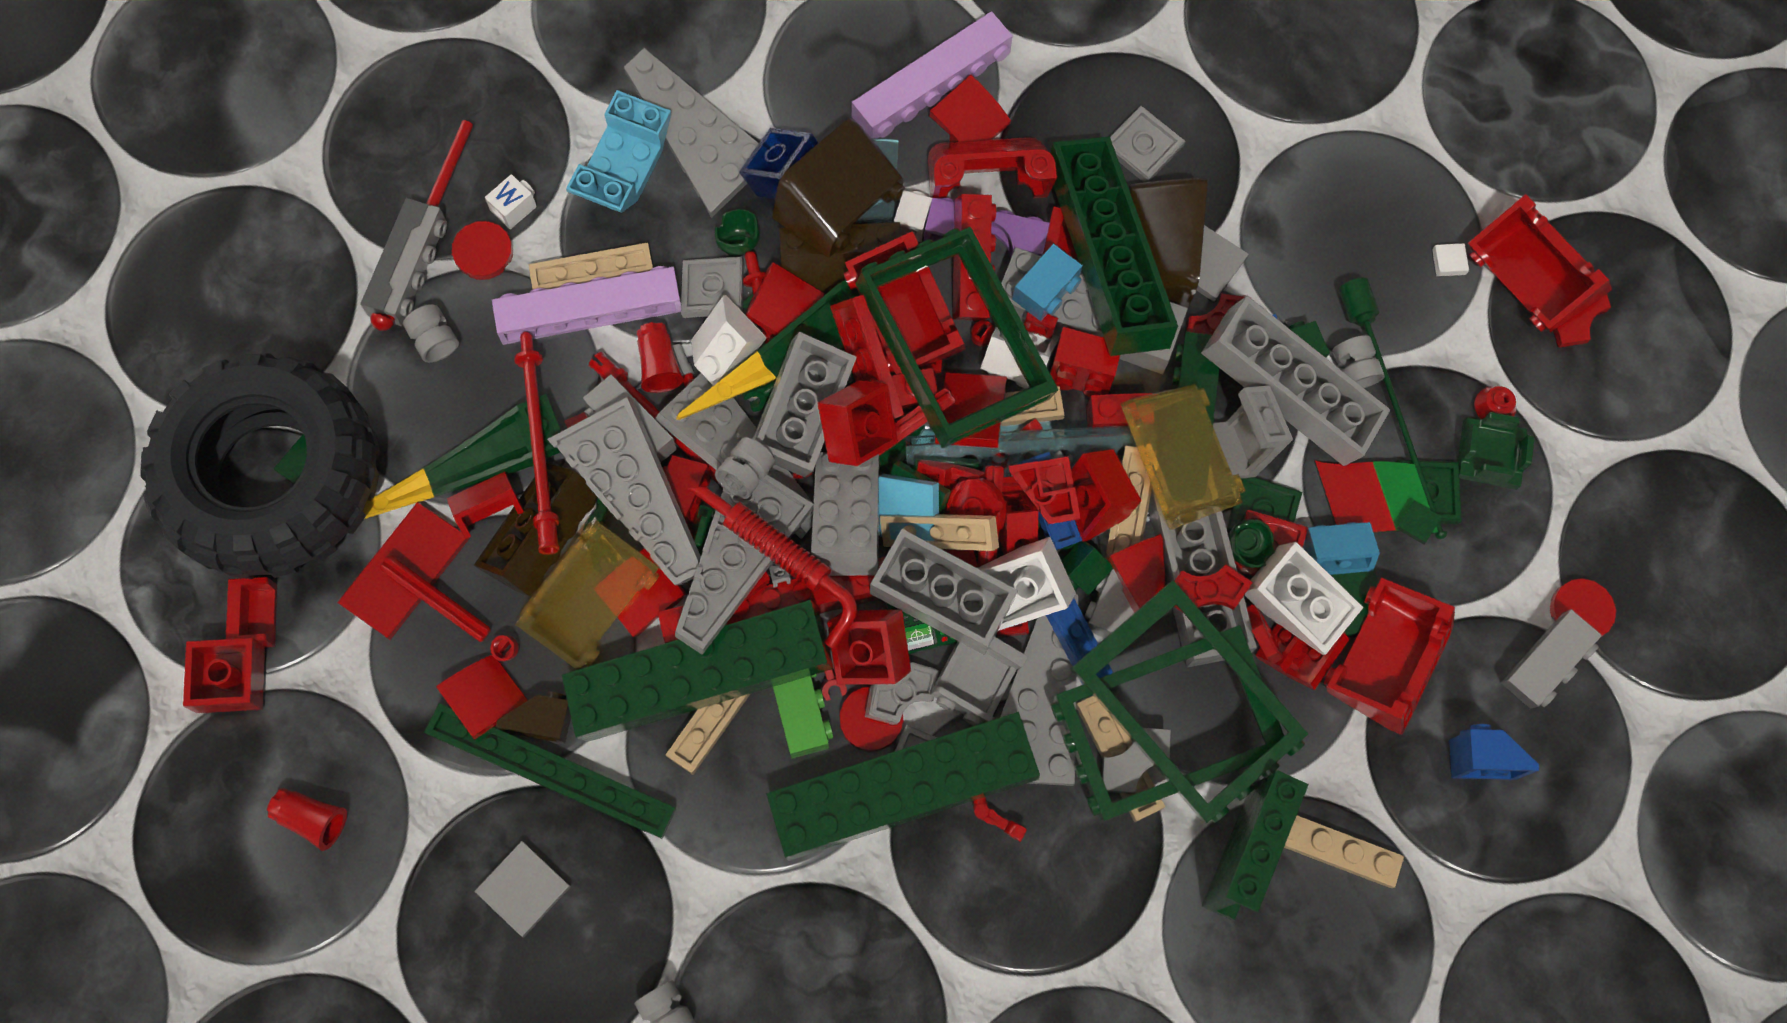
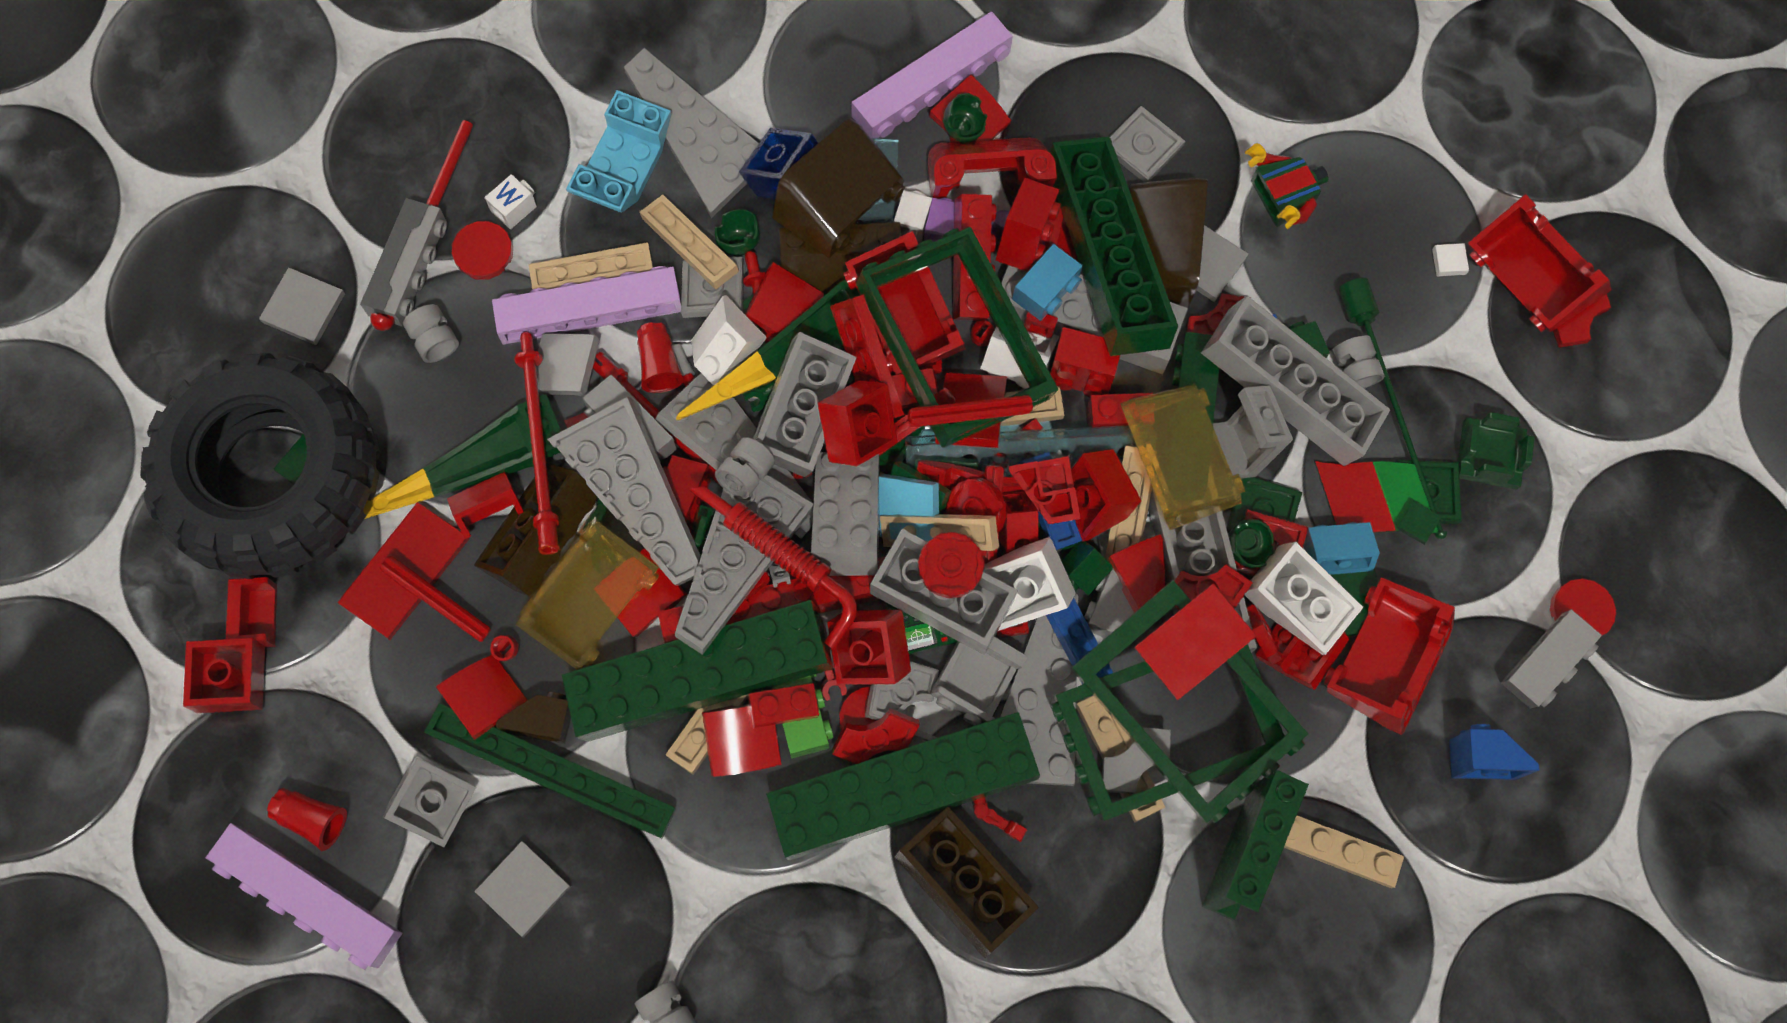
red cone [1474,386,1516,420] -> none
none -> lavender brick [206,823,402,970]
none -> light grey tile [259,267,345,345]
none -> light grey slope [383,757,477,847]
none -> light grey tile [536,333,600,396]
none -> tan plate [640,195,739,290]
none -> red slope [702,704,781,777]
none -> red plate [748,683,819,728]
none -> red tile [832,708,920,764]
none -> dark brown slope [895,807,1039,958]
none -> red axle [908,395,1033,427]
none -> red tile [918,532,984,599]
none -> dark green hair [943,93,987,143]
none -> red brick [995,178,1061,272]
none -> red tile [1134,584,1257,700]
none -> torso [1245,143,1329,229]

